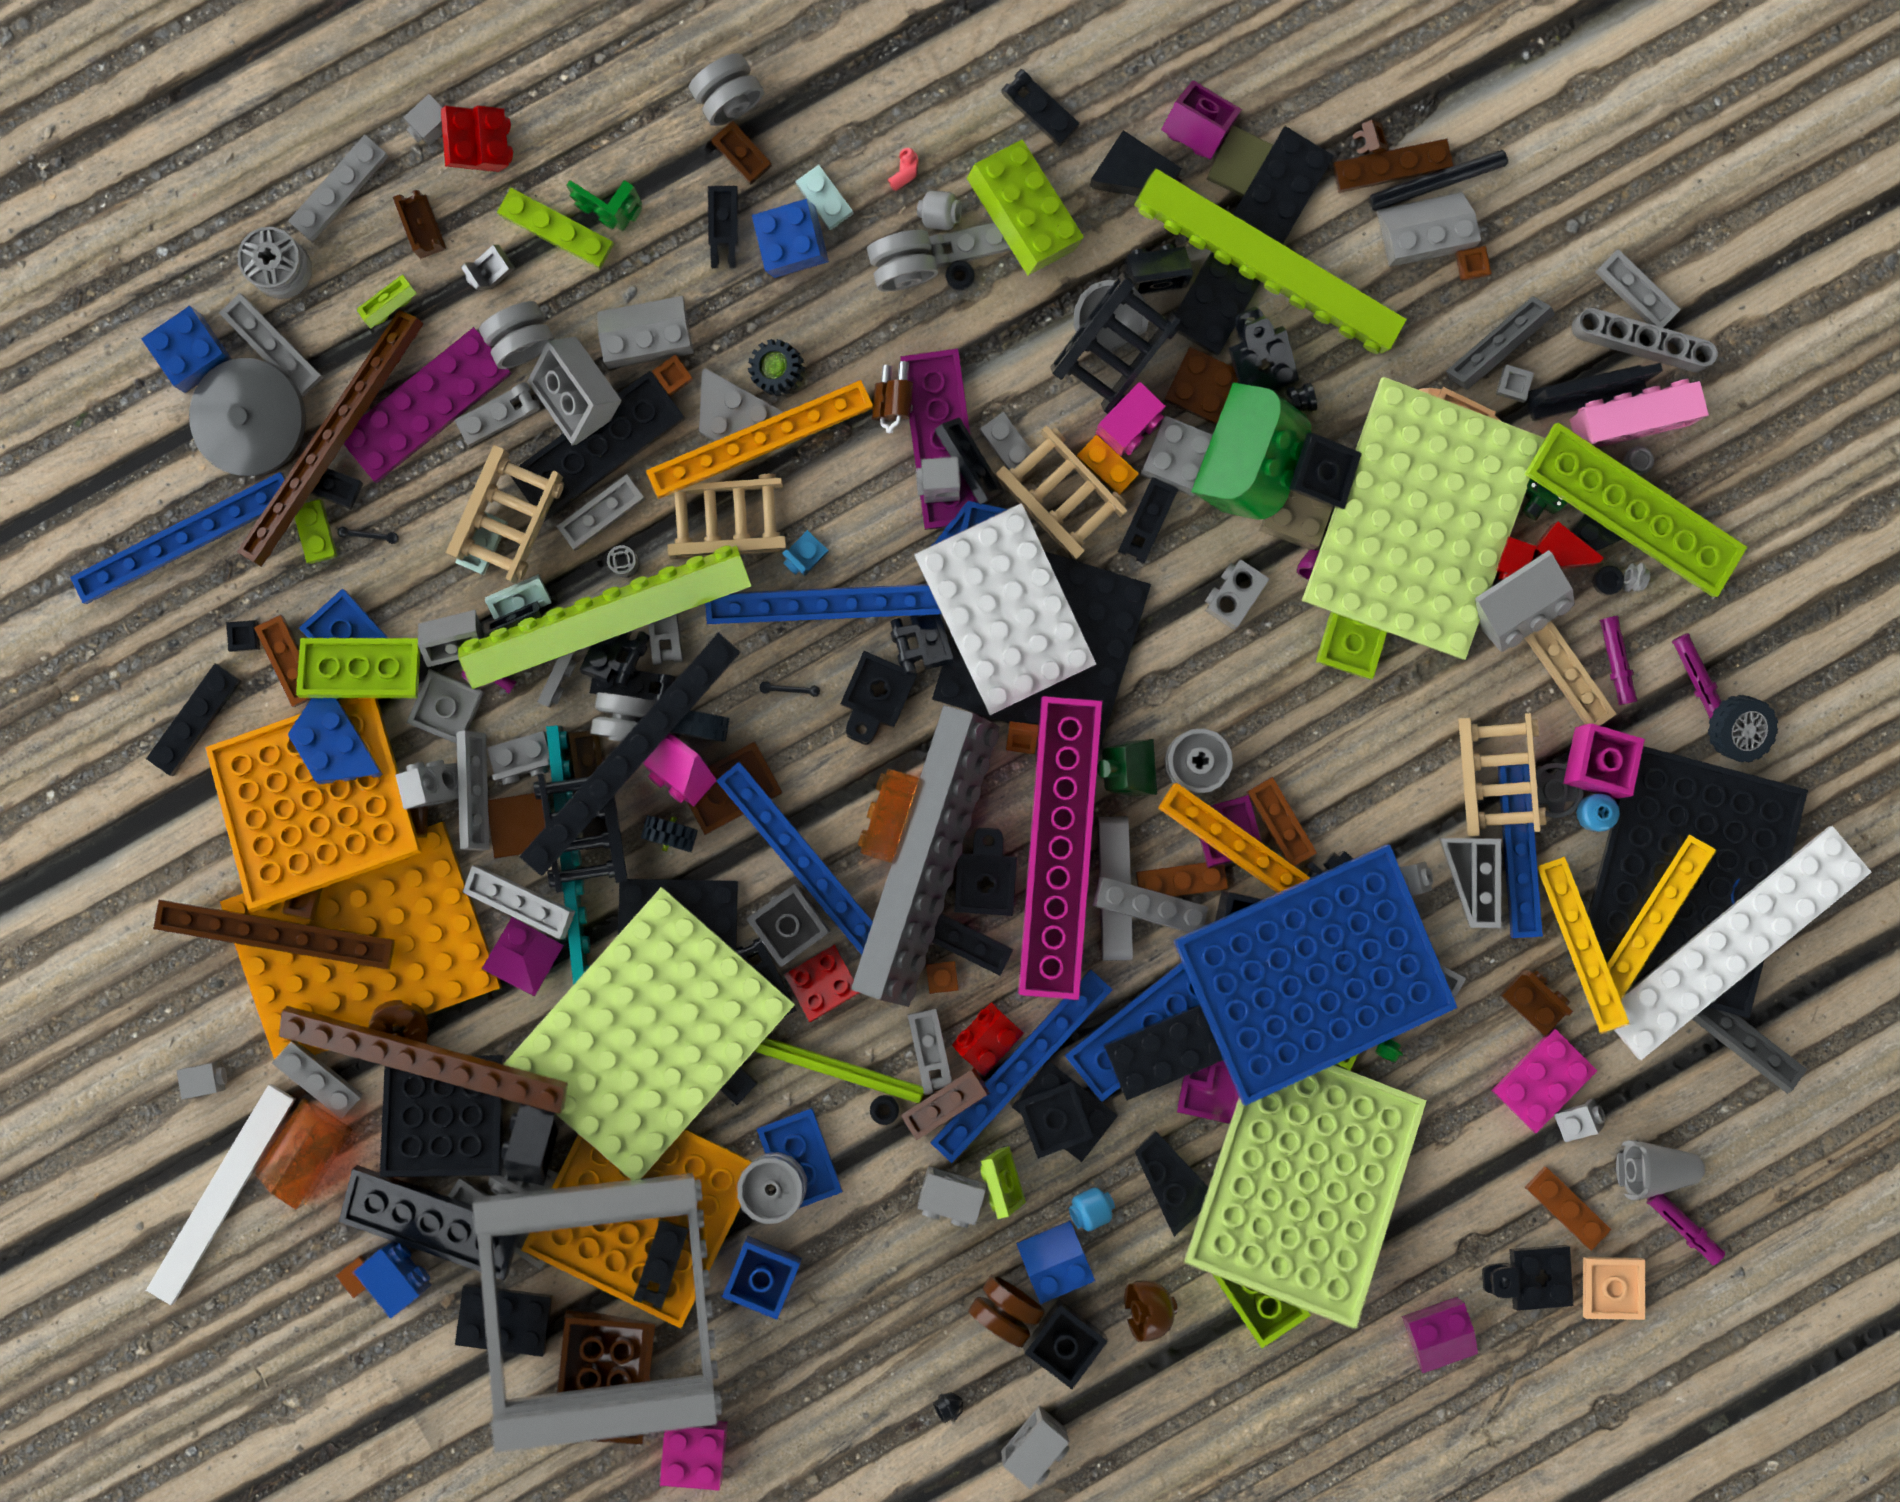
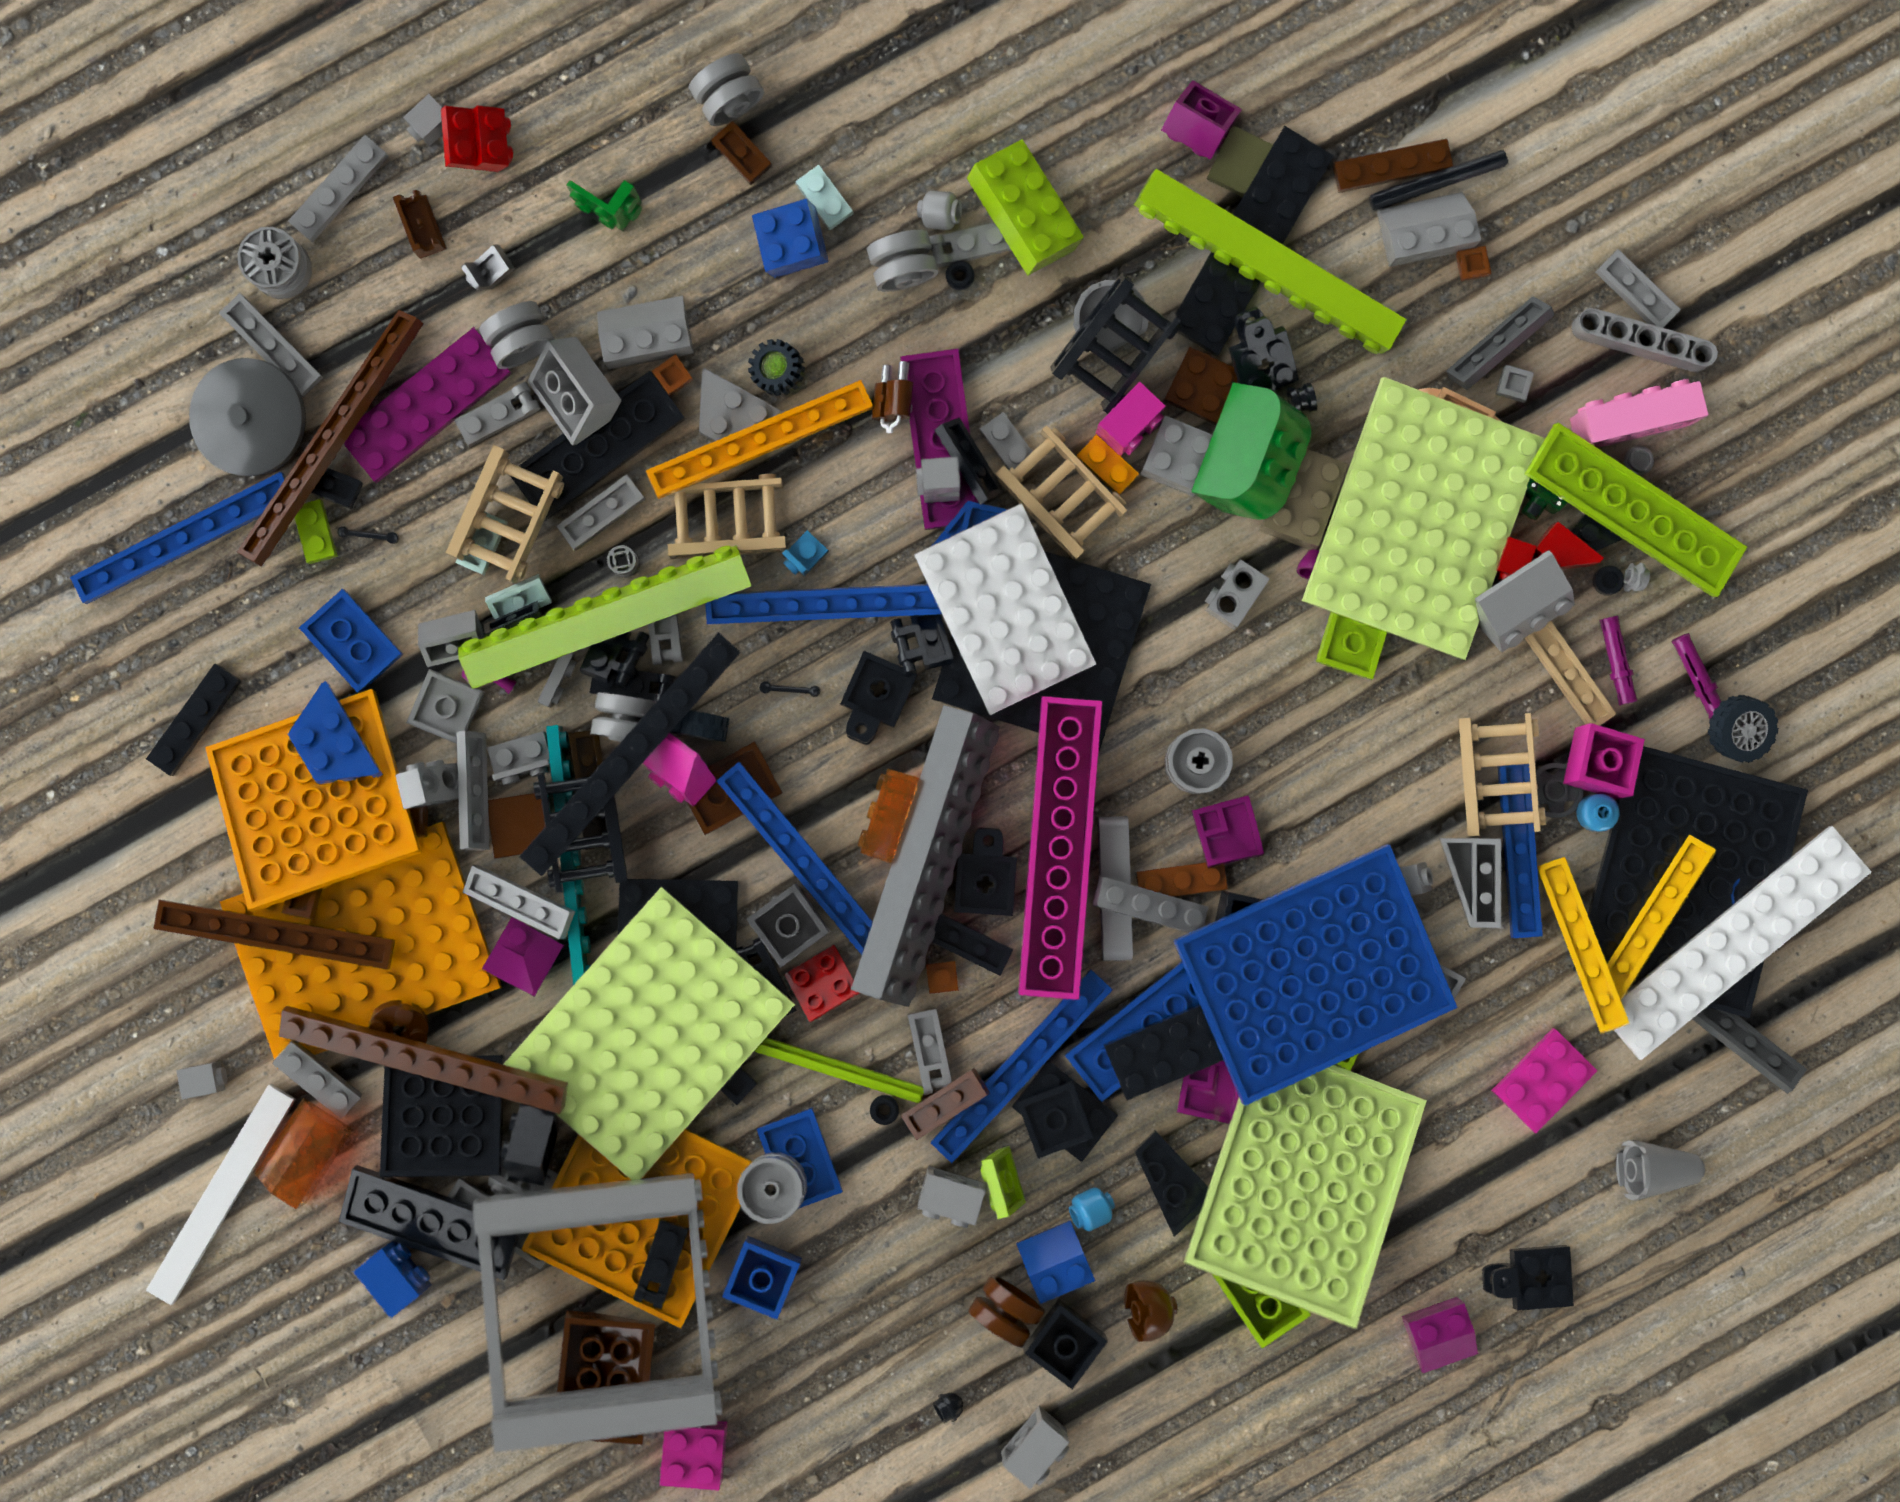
blue brick [141,305,232,393] -> none
black tile [226,620,260,652] -> none
dark orange plate [254,615,311,707] -> none
lime plate [296,638,420,698] -> none
dark orange tile [335,1255,366,1299] -> none
lime plate [356,274,417,329] -> none
black plate [455,1284,553,1357] -> none
lime plate [497,187,614,269] -> none
black wheel [641,815,698,853] -> none
black hinge [708,186,738,268] -> none
coral arm [887,148,919,192] -> none
red bracket [952,1003,1024,1077] -> none
black plate [1001,69,1080,147] -> none
dark orange plate [1006,721,1039,754] -> none
black slope [1090,130,1182,196] -> none
dark green torso [1097,739,1157,797] -> none
black plate [1118,477,1179,564] -> none
black slope [1125,244,1193,295] -> none
light orange plate [1158,783,1310,893] -> none
dark orange plate [1246,777,1317,866] -> none
black plate [1289,433,1362,509] -> none
black bracket [1304,851,1354,878] -> none
reddish brown tile [1353,120,1390,155] -> none
green plate [1375,1039,1403,1063] -> none
reddish brown bracket [1500,970,1573,1036] -> none
dark orange plate [1524,1166,1611,1251] -> none
black fence [1527,362,1663,421] -> none
light grey bracket [1554,1098,1605,1142] -> none
light nougat plate [1583,1257,1645,1320] -> none
magenta pin [1646,1193,1726,1265] -> none

